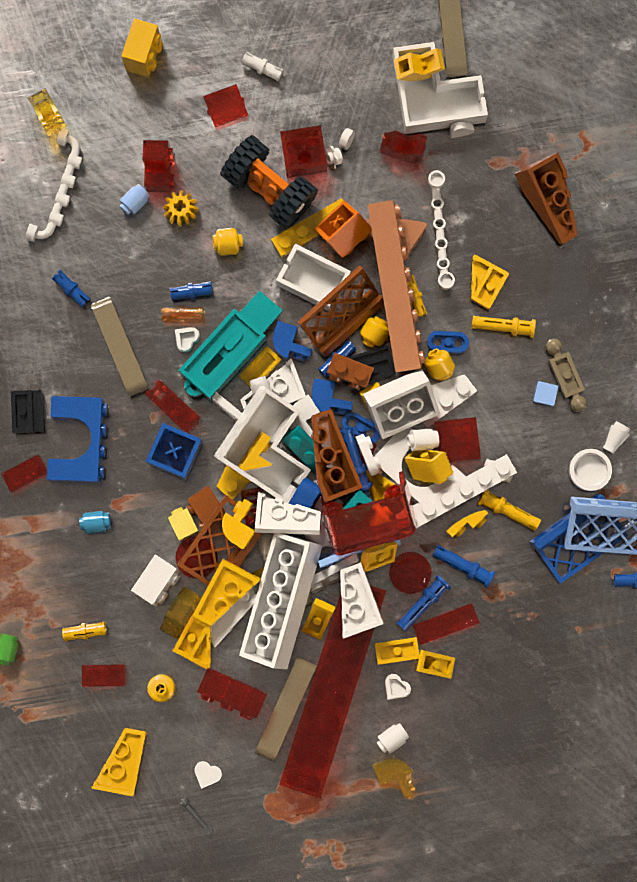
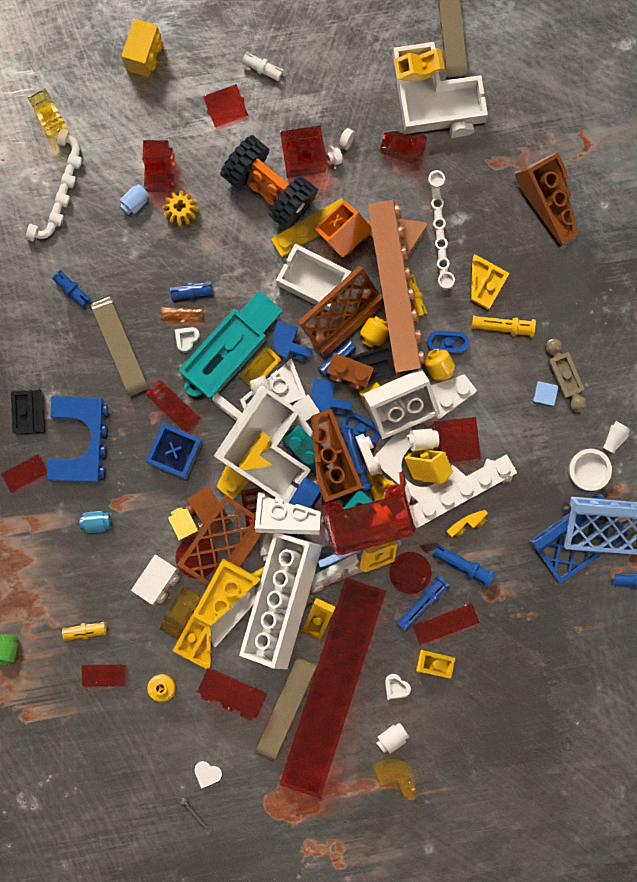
yellow wing [91,728,147,796] -> none
yellow head [212,228,243,256] -> none
yellow brick [222,499,255,549] -> none
white wing [340,562,384,638] -> none
yellow plate [374,637,420,665] -> none
yellow pin [478,489,541,531] -> none

